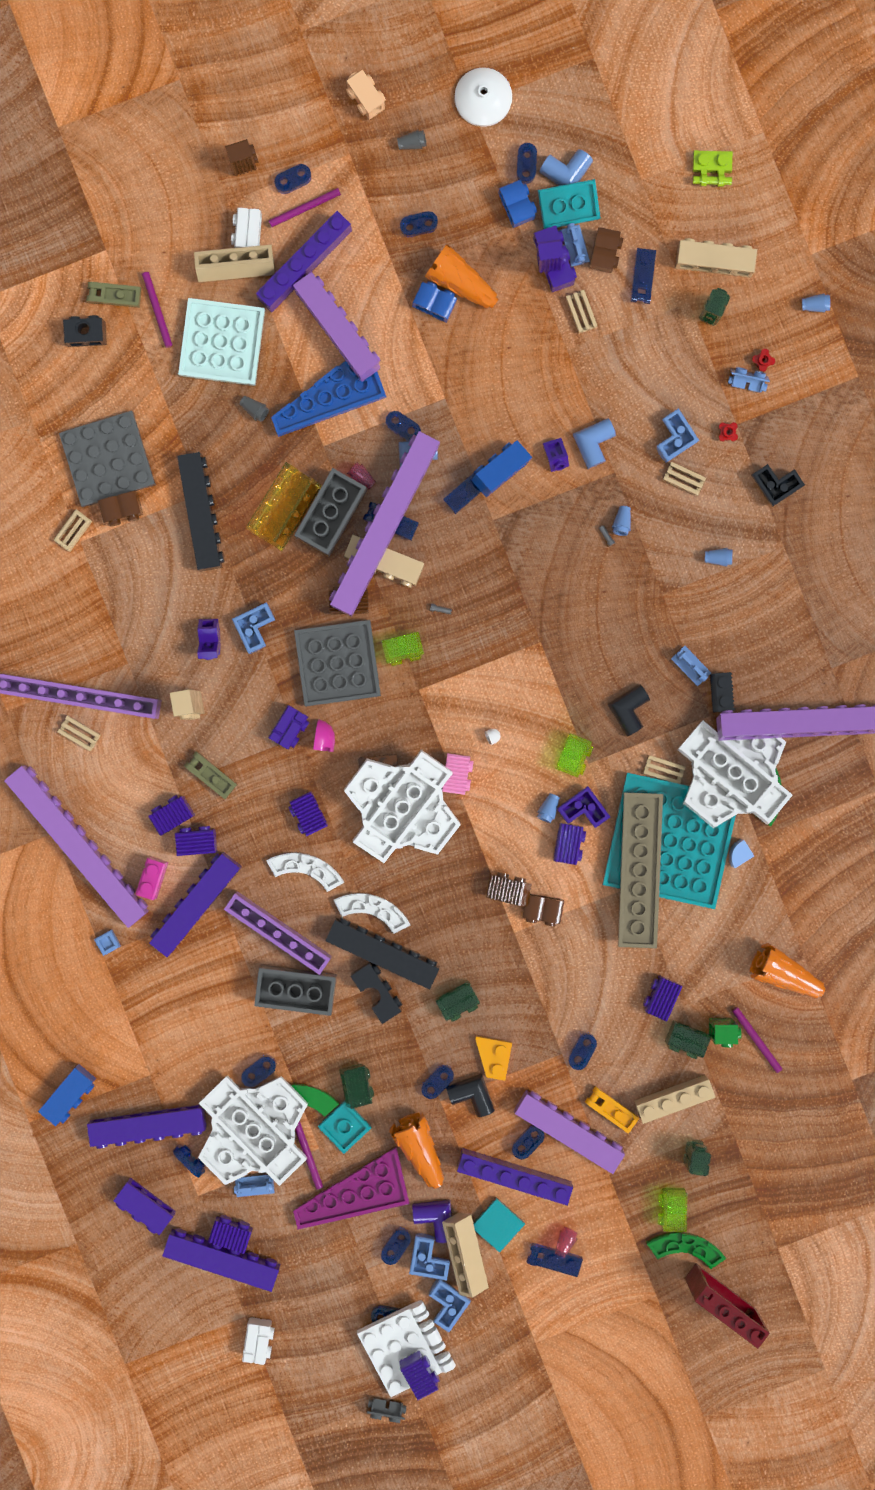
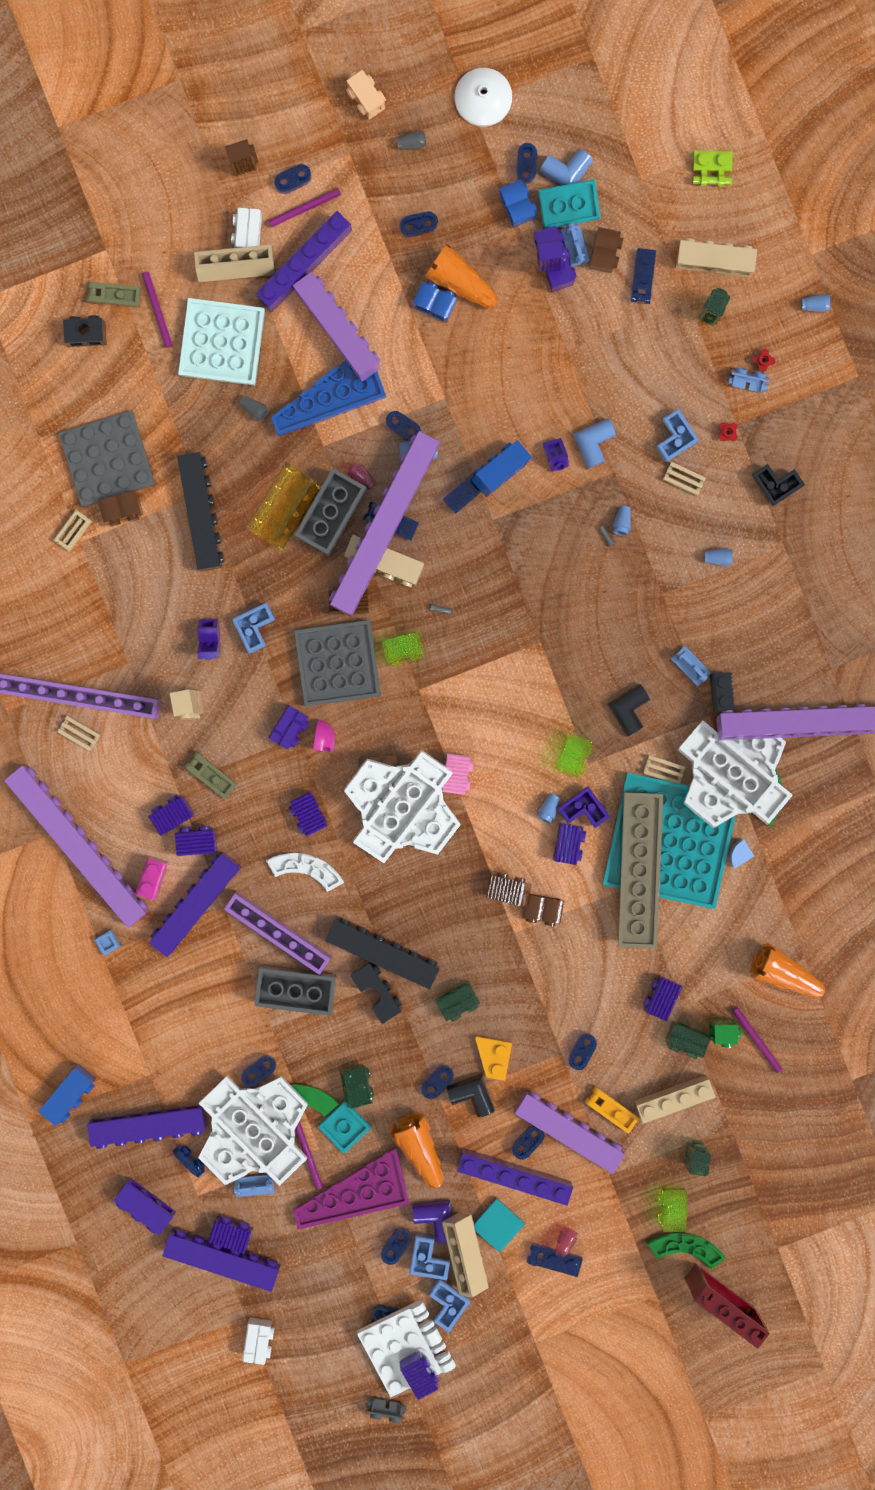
white tile [334,893,411,934] -> none
white hinge [485,729,501,745] -> none
tan tile [566,290,597,334] -> none

